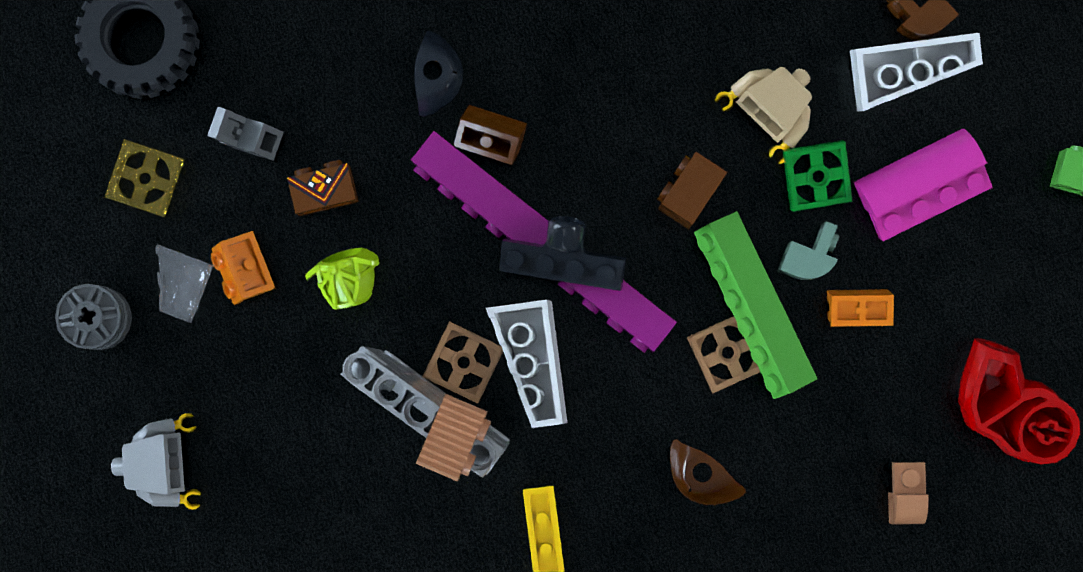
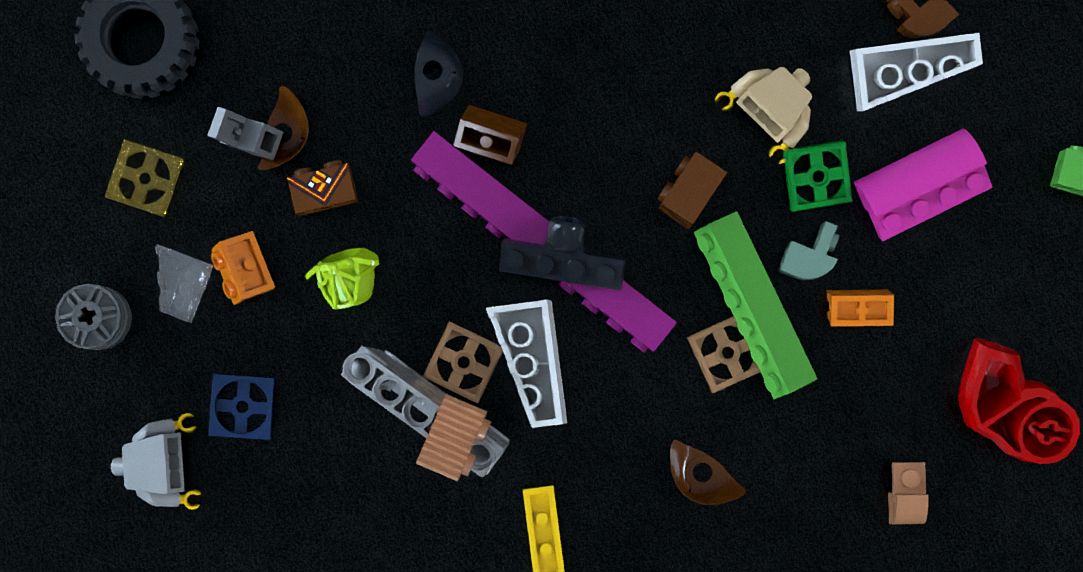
none -> dark blue piece [208,374,276,440]
none -> reddish brown piece [258,85,309,170]

